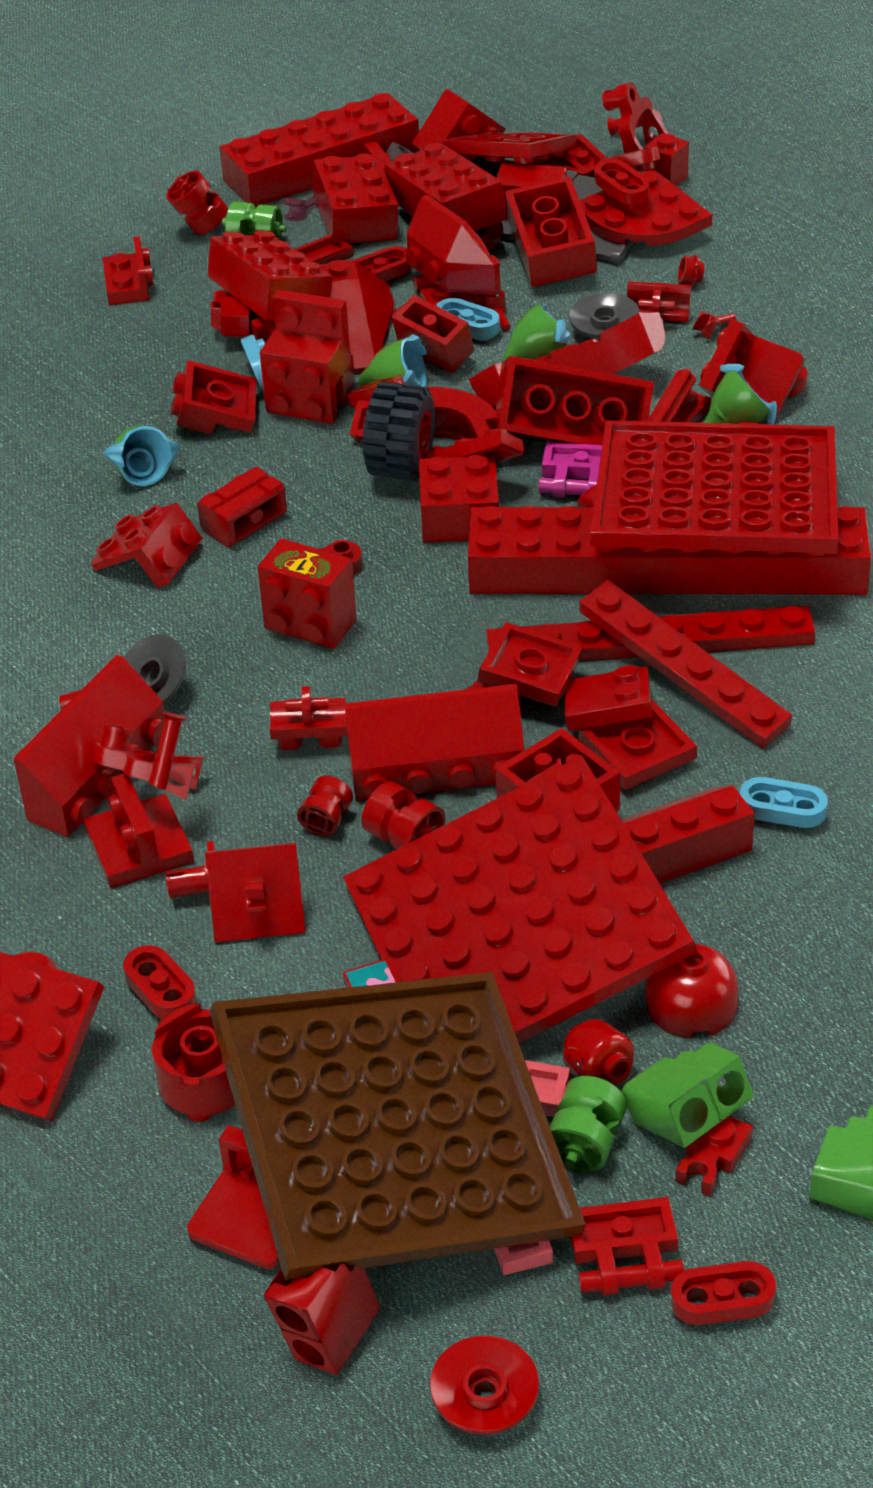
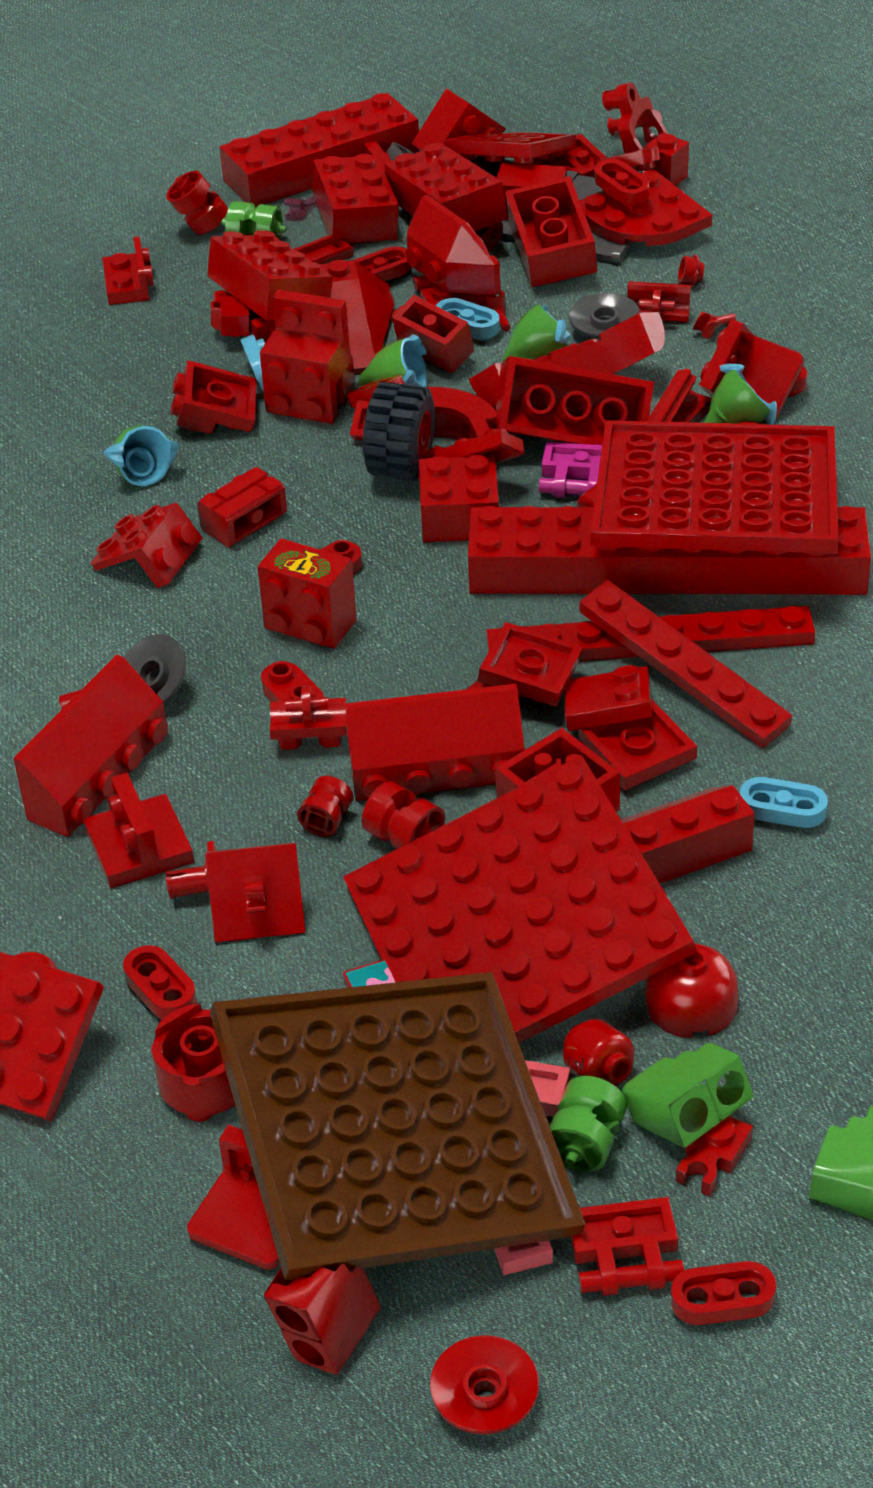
red piece [92,712,204,800] -> none
none -> red plate [261,661,324,702]

